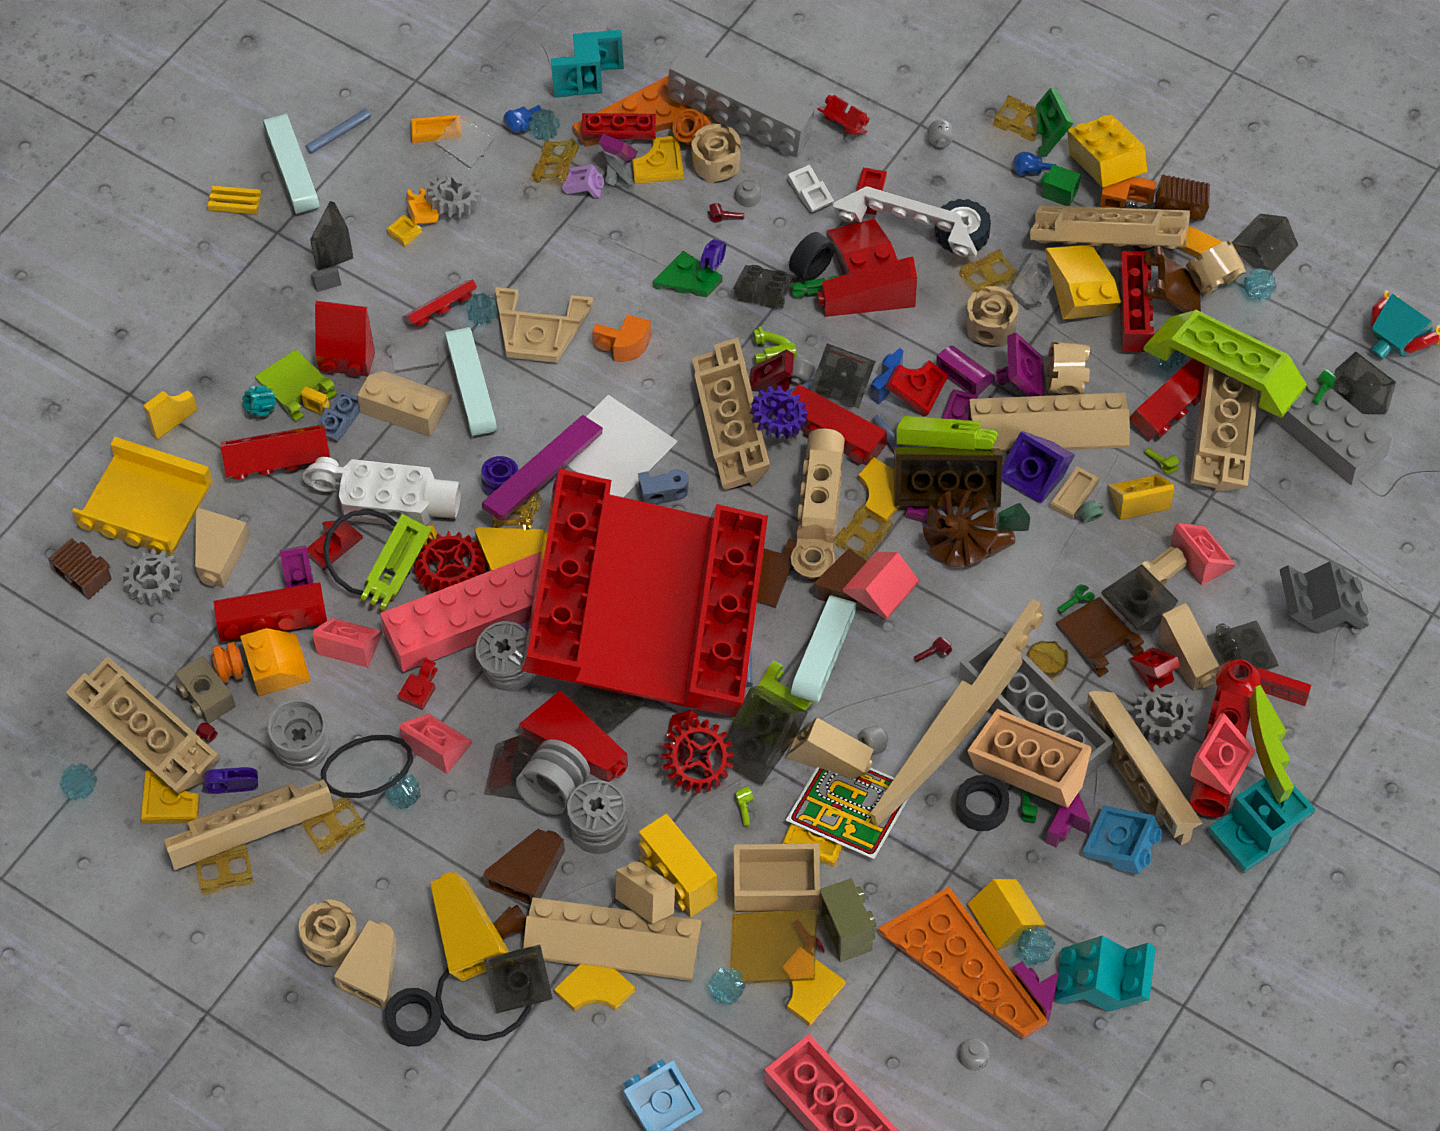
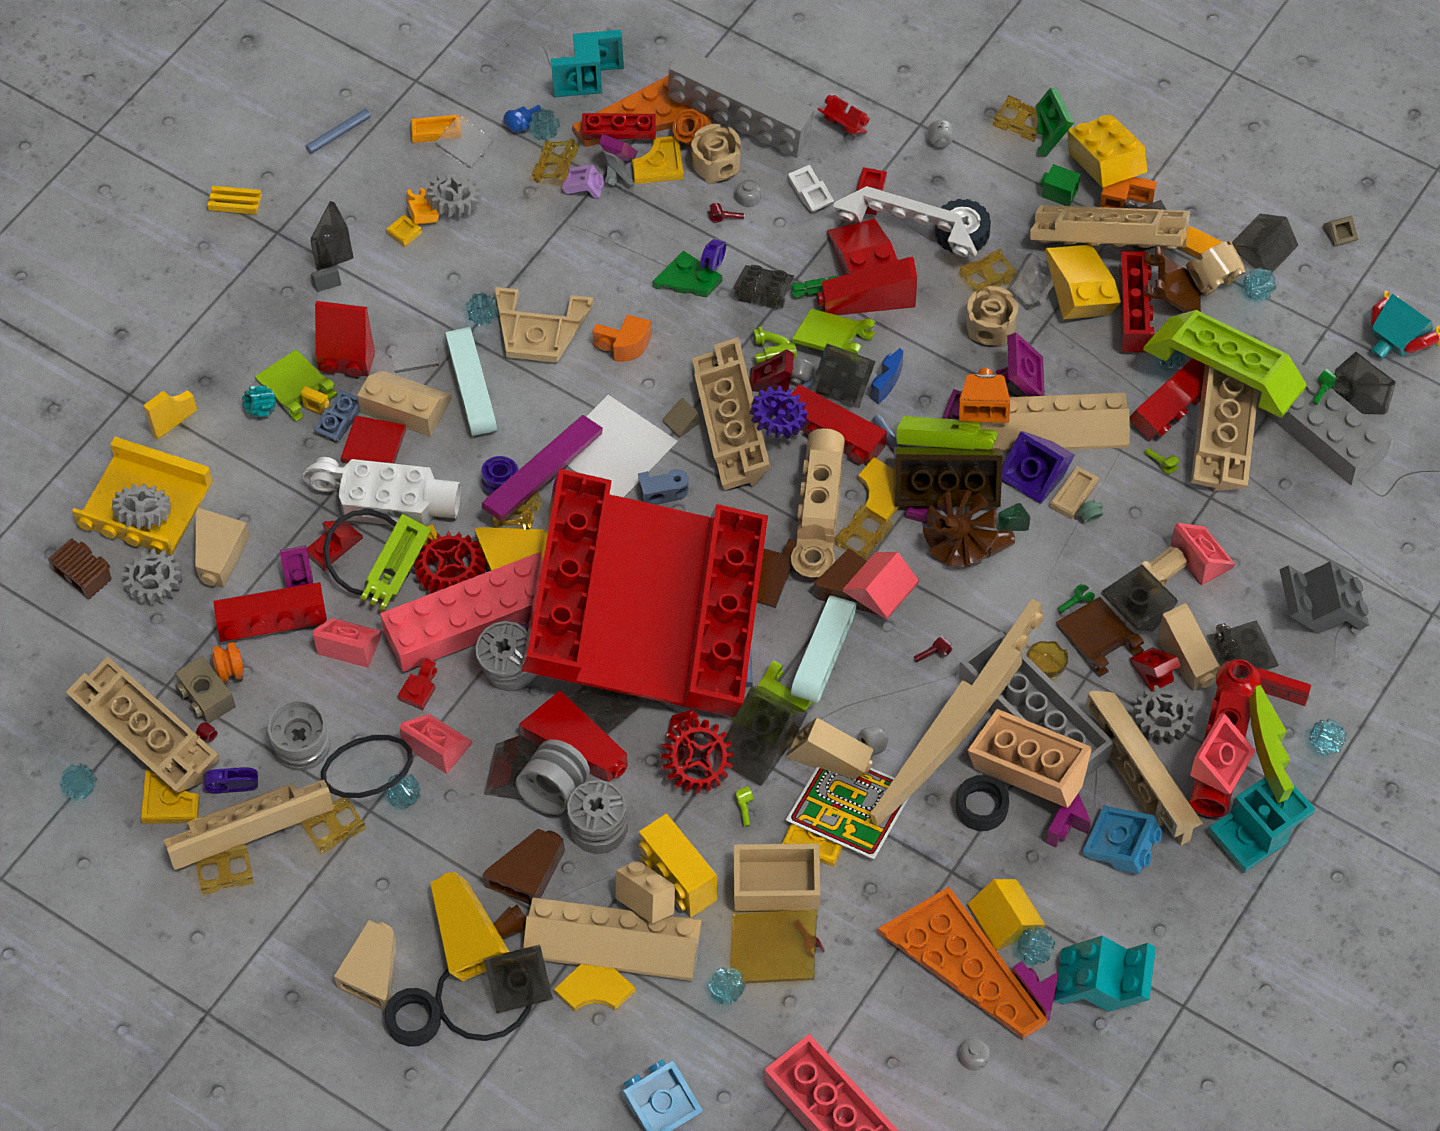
red brick [220,424,330,480] -> none
light orange slope [240,628,311,697] -> none
light aqua beam [263,113,320,214] -> none
tan brick [298,899,359,968] -> none
red tile [402,279,477,327] -> none
yellow tile [783,948,846,1026] -> none
black tyre [789,232,835,281] -> none
olive brick [819,878,876,962] -> none
red tile [884,360,949,417] -> none
magenta brick [936,346,995,396] -> none
blue piece [1013,152,1056,177] -> none
green hand [1021,789,1038,822] -> none
tan brick [1045,341,1090,395] -> none
yellow slope [1108,474,1174,520] -> none
reddish brown brick [1155,174,1210,220] -> none
none -> light grey gear [112,484,171,529]
none -> red tile [341,415,406,464]
none -> dark tan slope [662,398,699,438]
none -> lime flag [792,309,875,365]
none -> orange torso [959,368,1010,423]
none -> clear light blue gear [1309,718,1347,755]
none -> dark tan slope [1324,215,1359,246]

